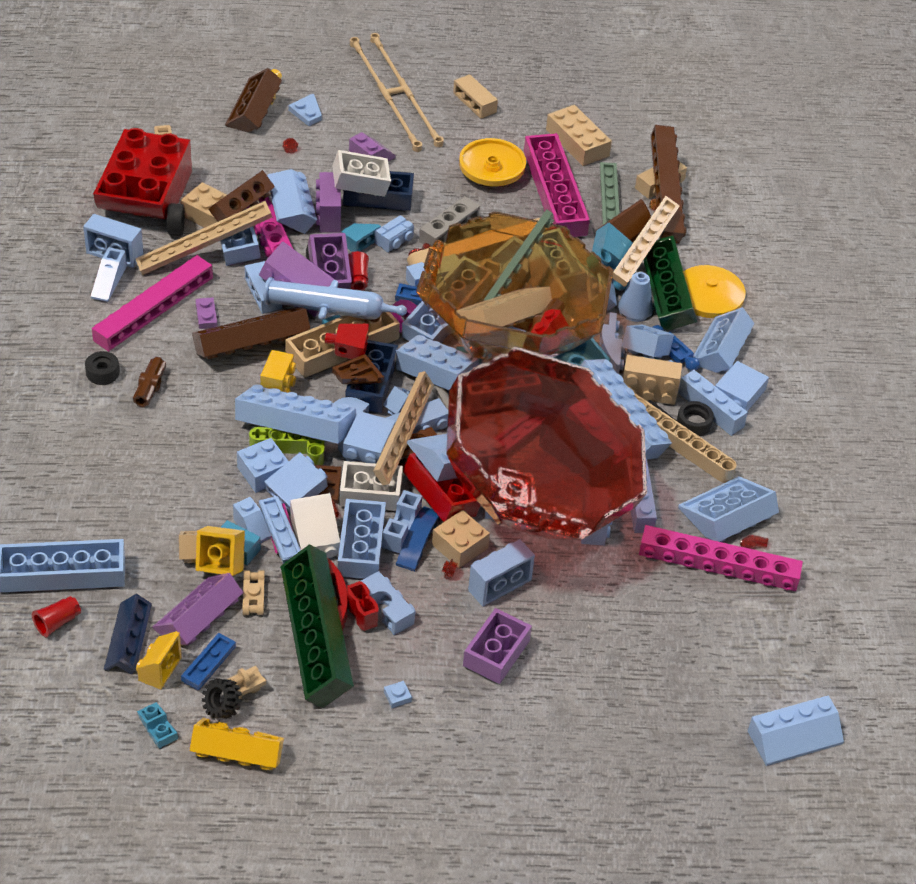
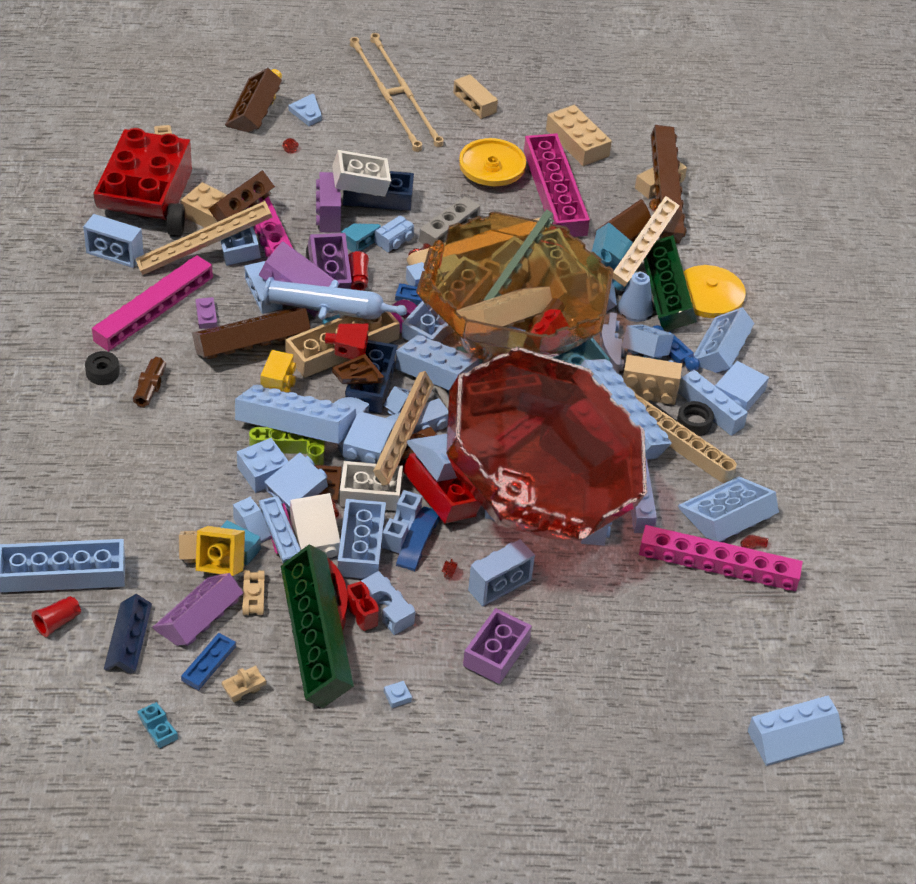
slope [91,247,127,302] -> none
yellow slope [136,631,182,690] -> none
yellow wedge [189,717,284,770] -> none
black tyre [202,678,242,719] -> none
light blue slope [267,169,317,234] -> none
medium lavender slope [349,132,396,161] -> none
tan brick [432,510,490,569] -> none
sand green plate [599,162,620,225] -> none

